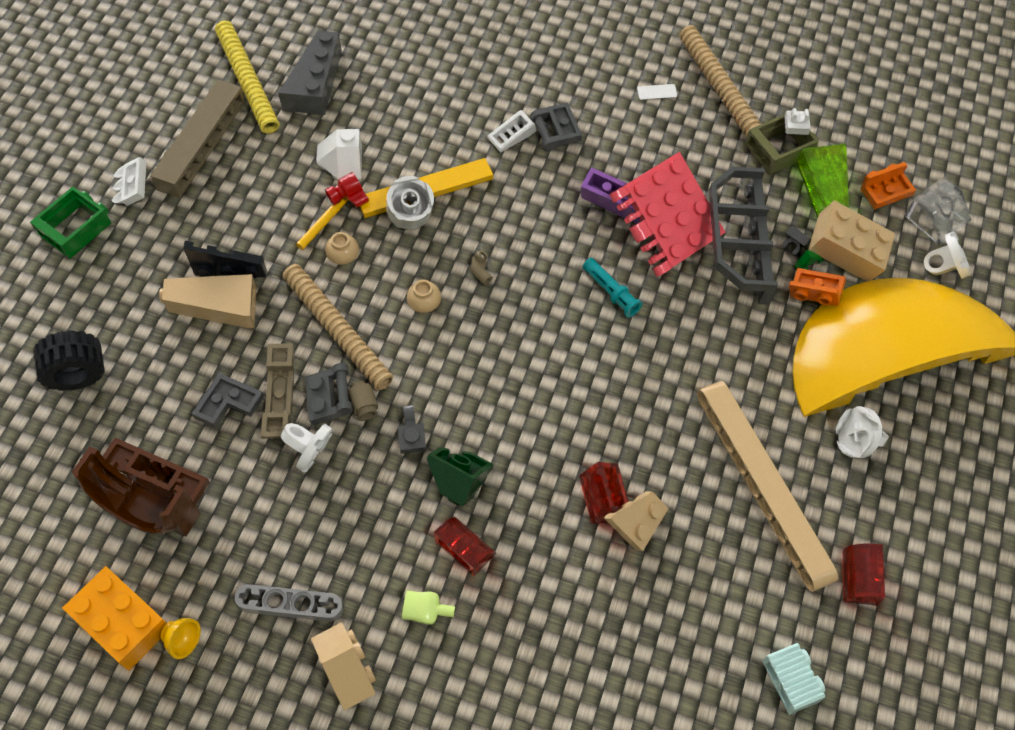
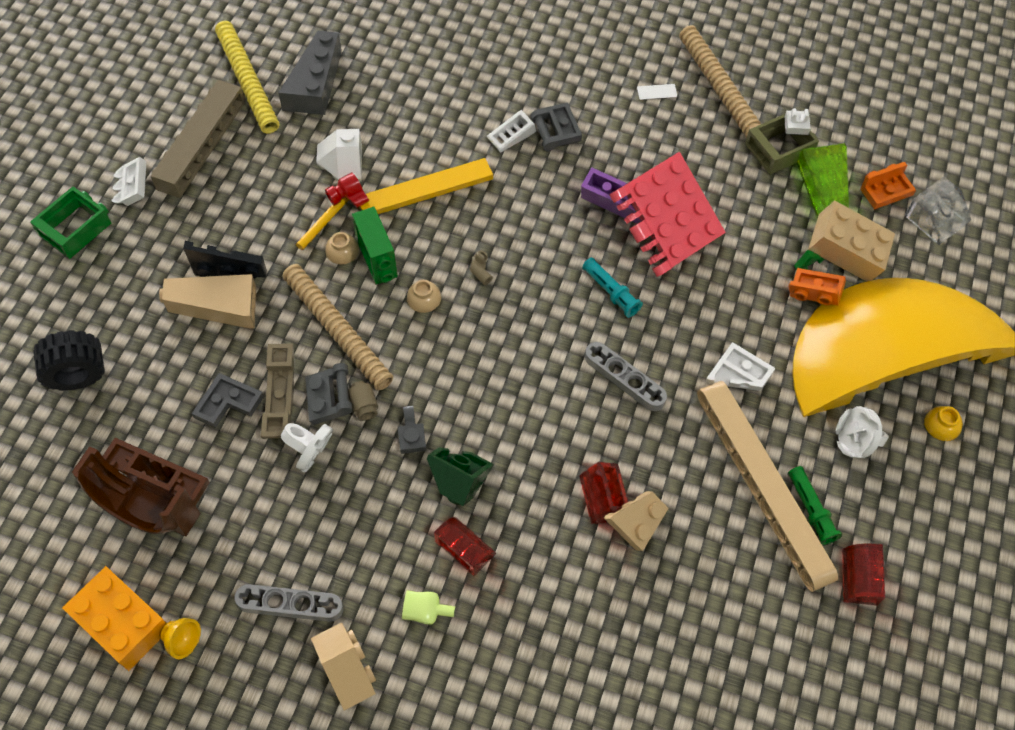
white brick [386,176,434,229] -> none
dark grey plate [709,167,778,305] -> none
light aqua brick [762,643,825,715] -> none
dark grey tile [782,225,811,256] -> none
white tile [924,231,971,279] -> none
none -> green window [352,206,398,285]
none -> light grey beam [585,342,667,411]
none -> white wing [706,342,775,391]
none -> green pin [787,466,842,546]
none -> yellow piece [924,406,963,441]

